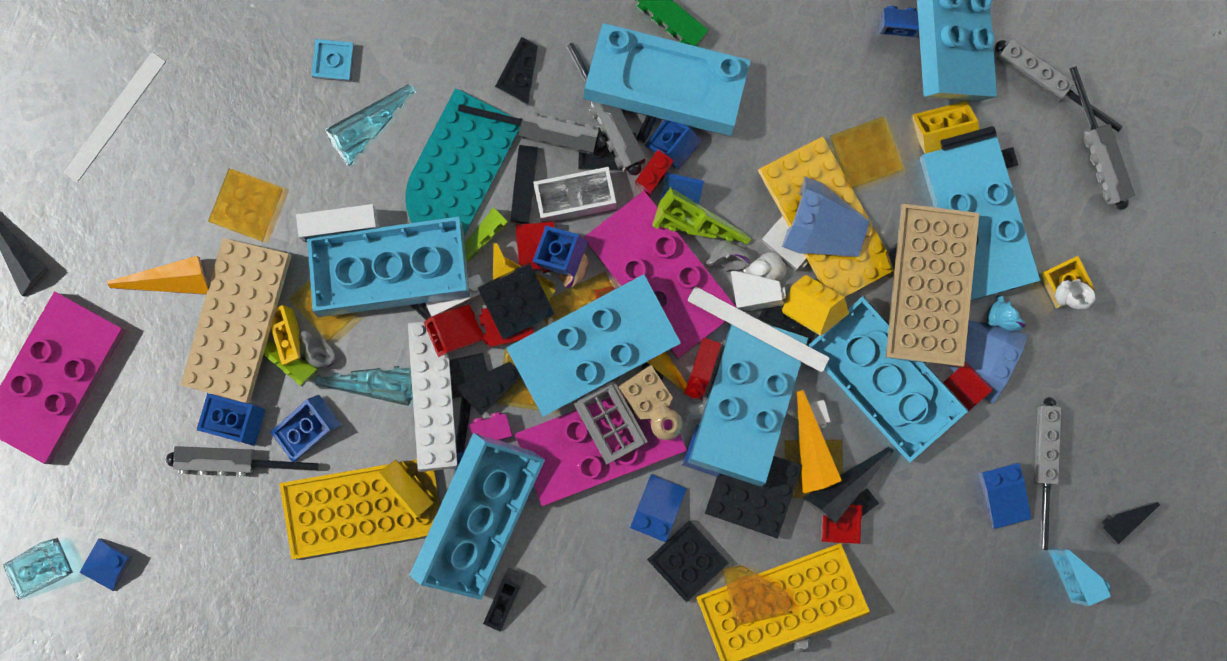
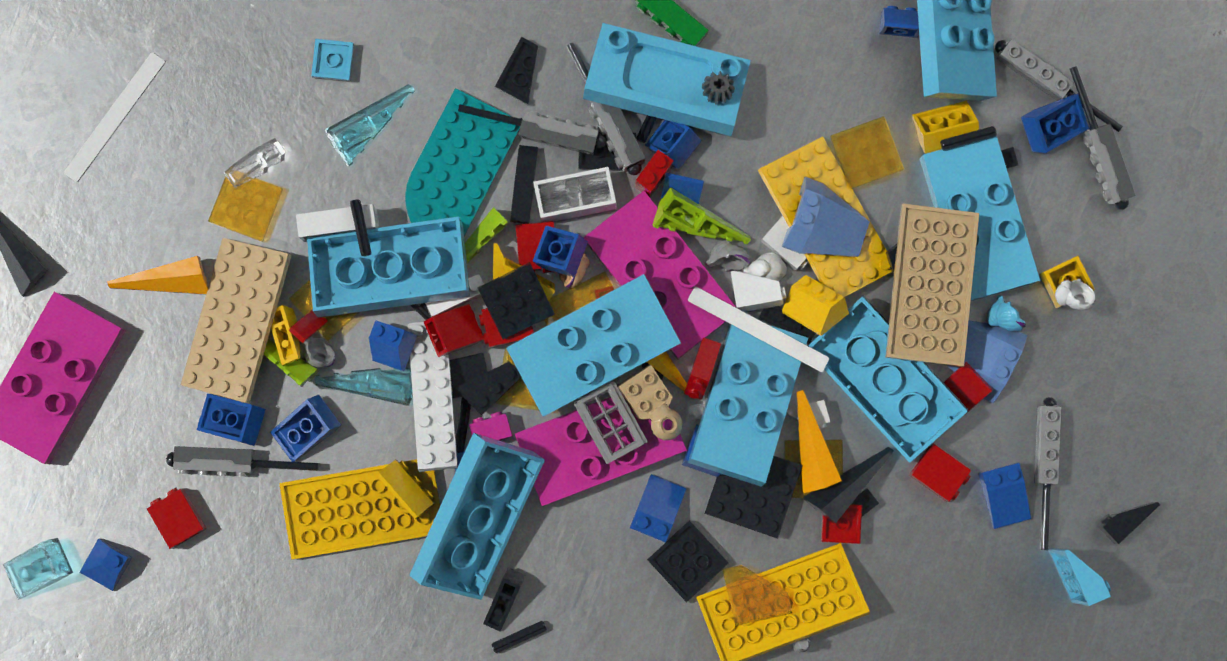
none -> red brick [147,488,207,549]
none -> clear slope [224,138,285,188]
none -> red tile [289,309,328,343]
none -> black axle [350,199,371,257]
none -> blue slope [369,320,417,372]
none -> black axle [491,621,547,653]
none -> dark grey gear [702,71,735,105]
none -> red brick [909,443,971,502]
none -> blue slope [1021,94,1089,153]

